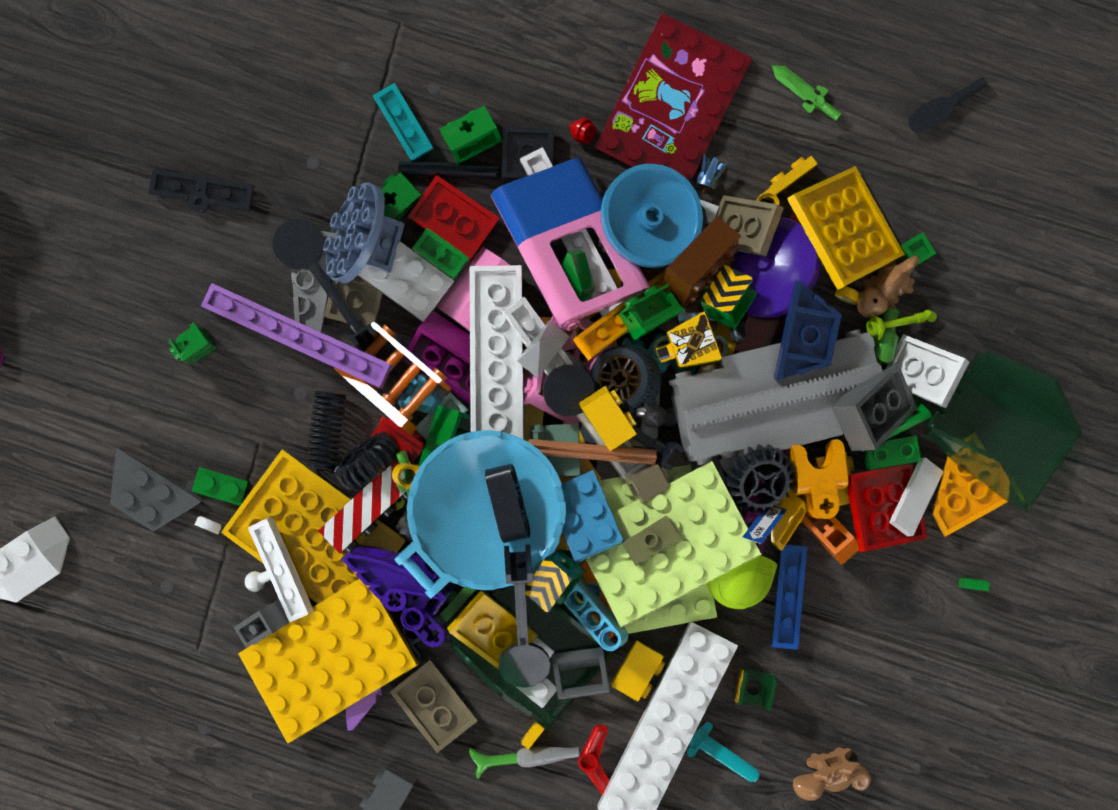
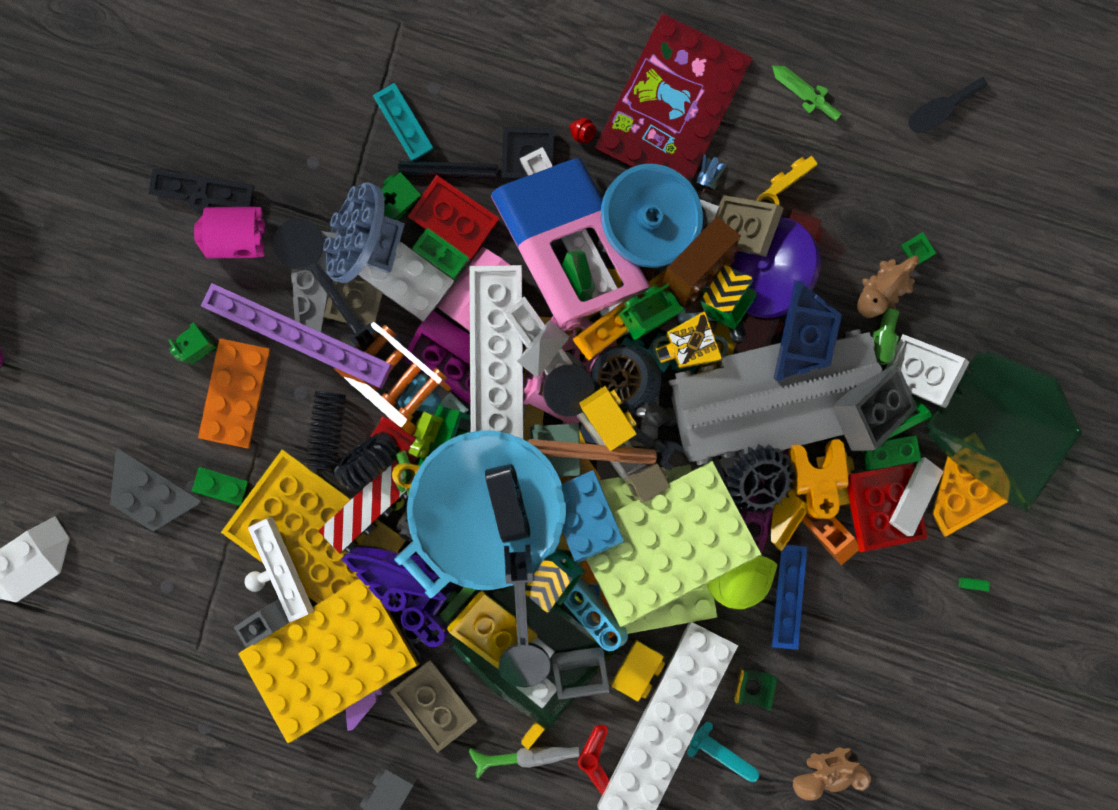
white tile [195,516,222,534] -> none
green brick [439,106,502,165] -> none
olive plate [622,515,681,566] -> none
sticker [742,505,787,544] -> none
yellow plate [787,166,905,290] -> none
yellow tile [835,286,861,305] -> none
lime piece [866,310,937,340] -> none
none -> dark pink cylinder [194,207,265,259]
none -> orange plate [198,338,271,449]
none -> lime plate [408,412,443,459]

